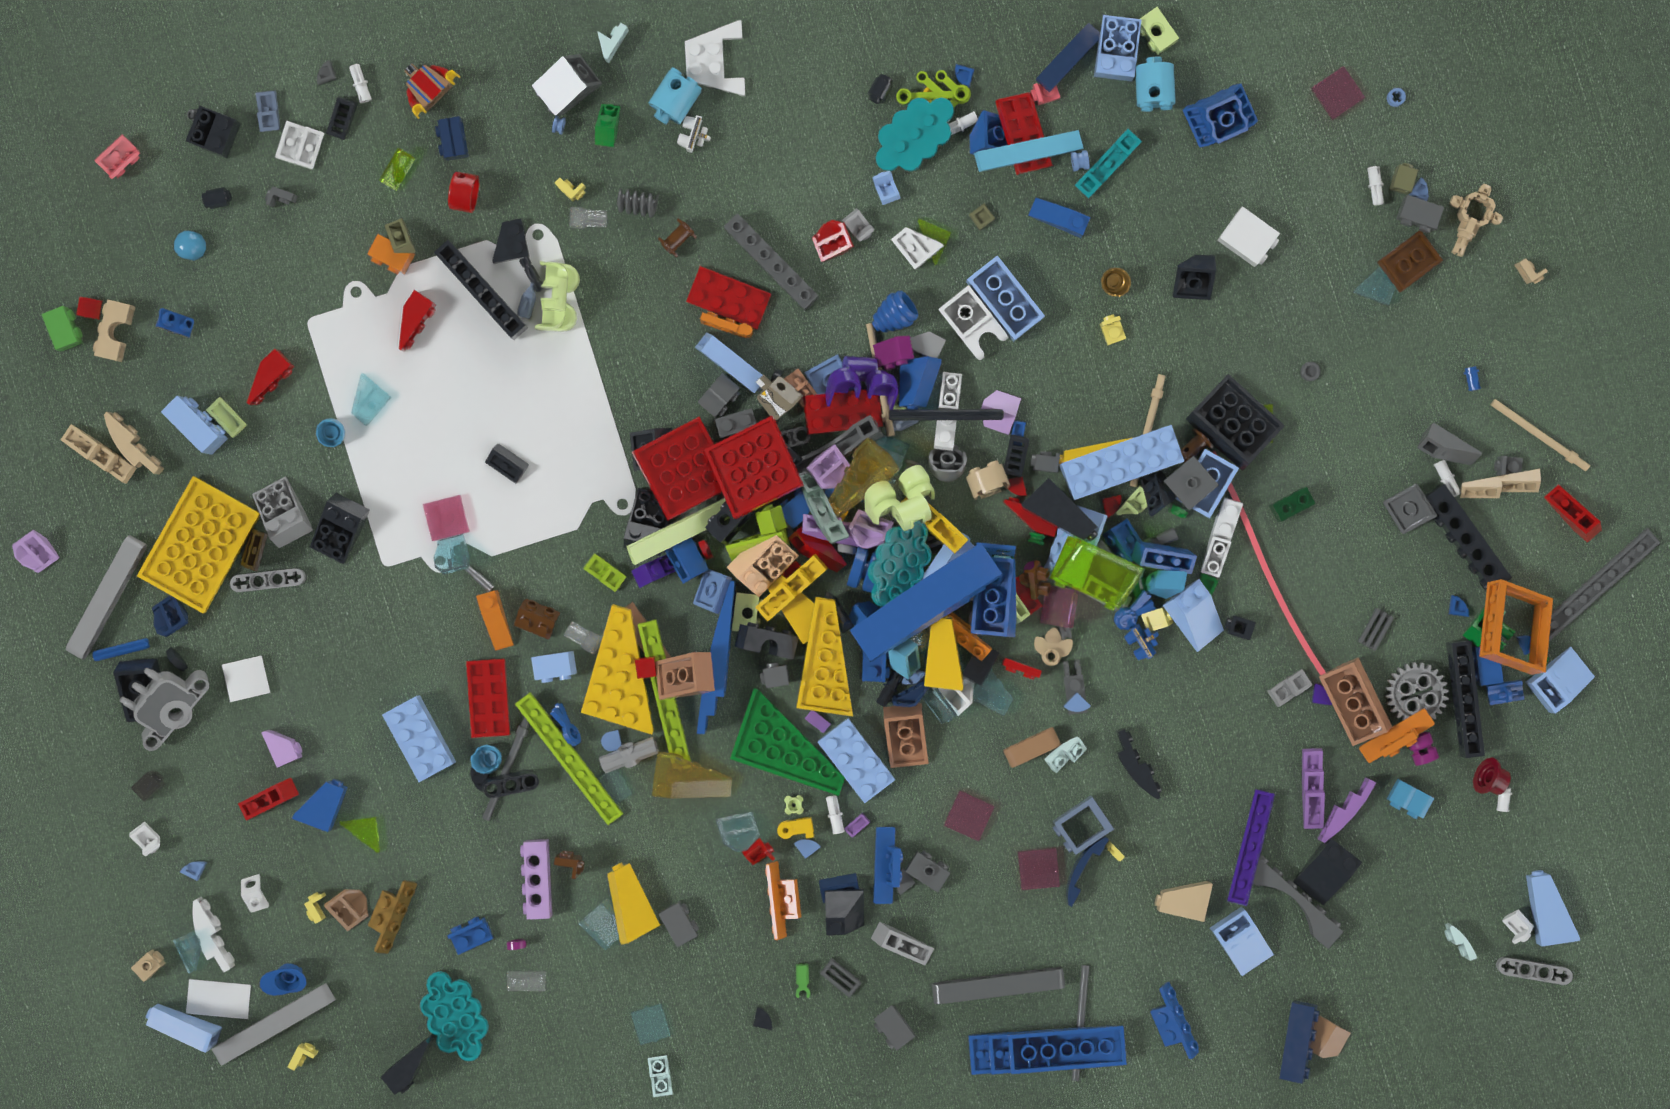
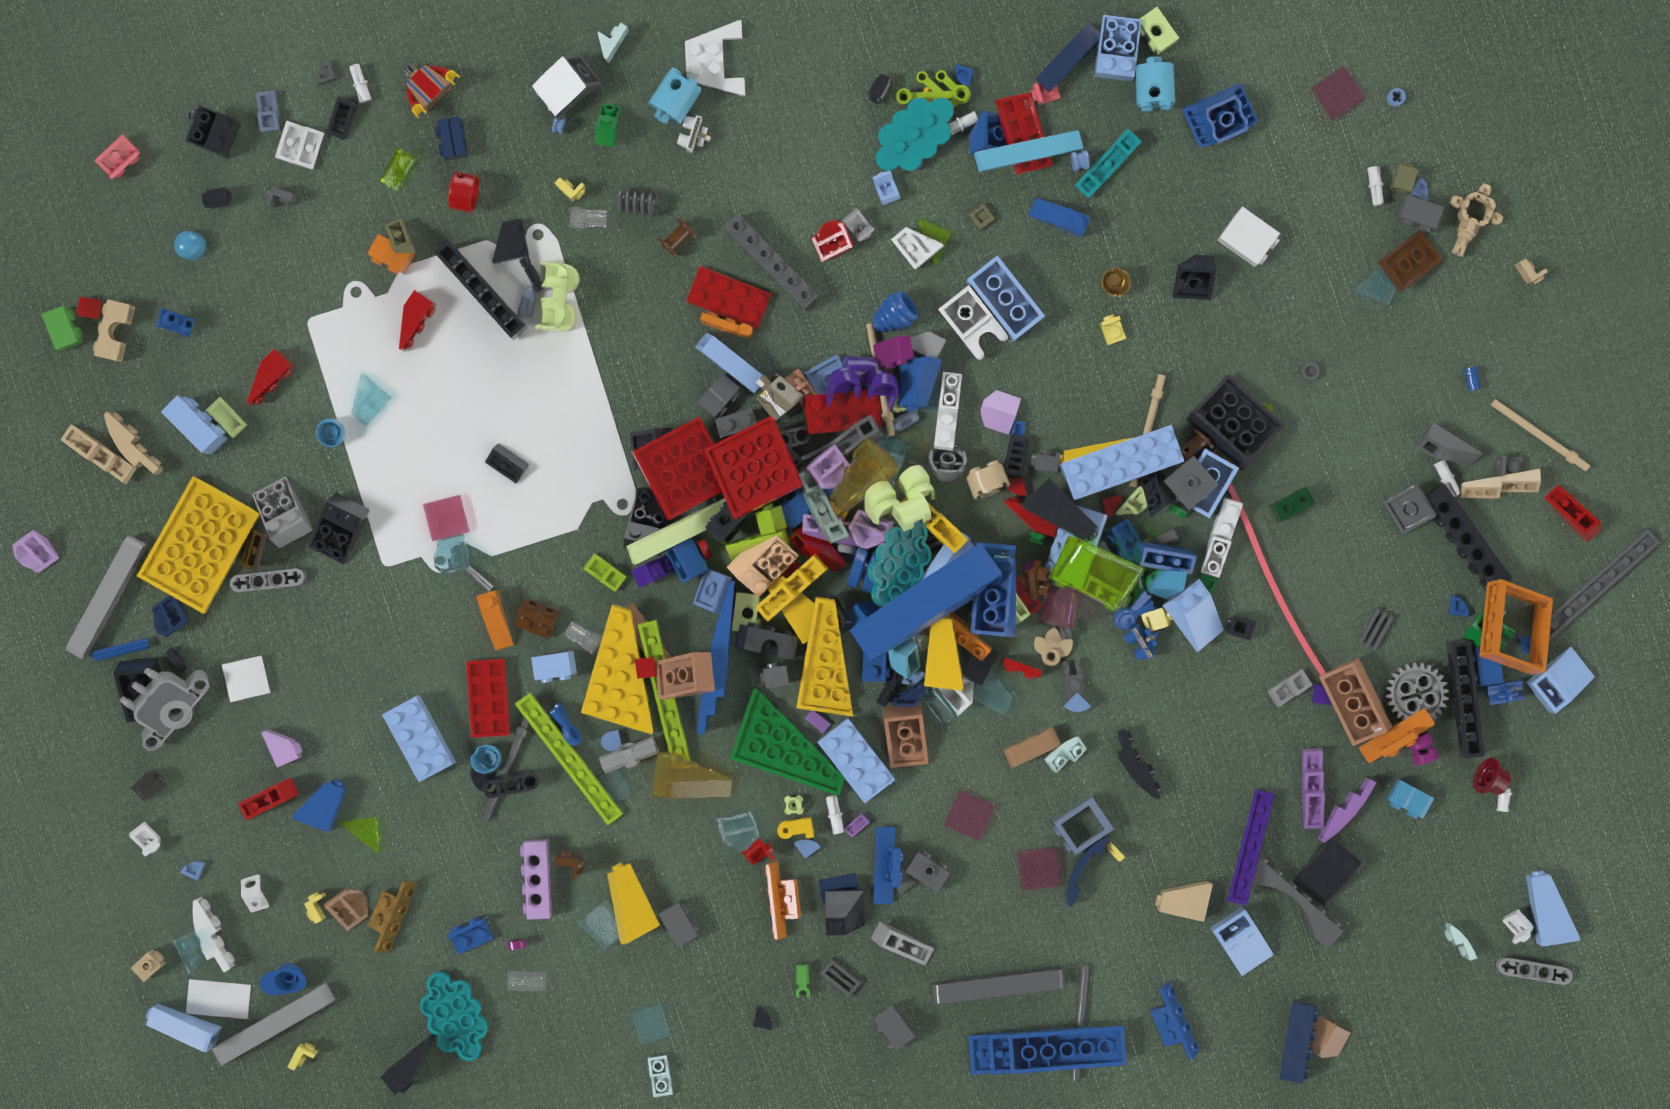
black axle [889,409,1004,421] -> none

